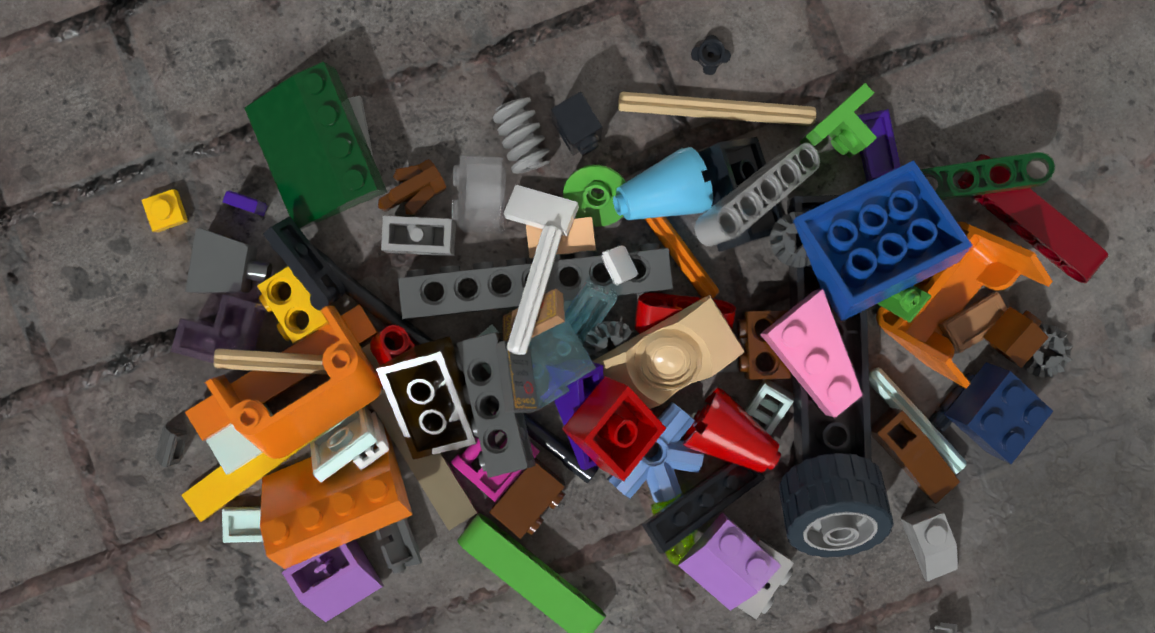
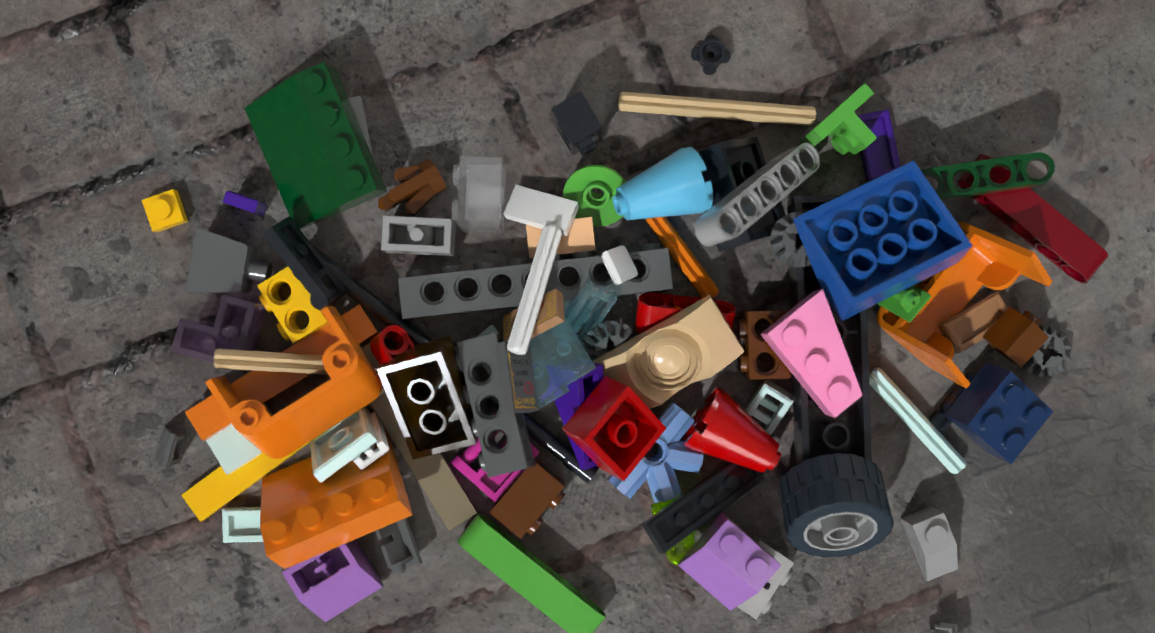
light grey piece [493,97,550,174] -> none
reddish brown slope [871,408,960,504] -> none

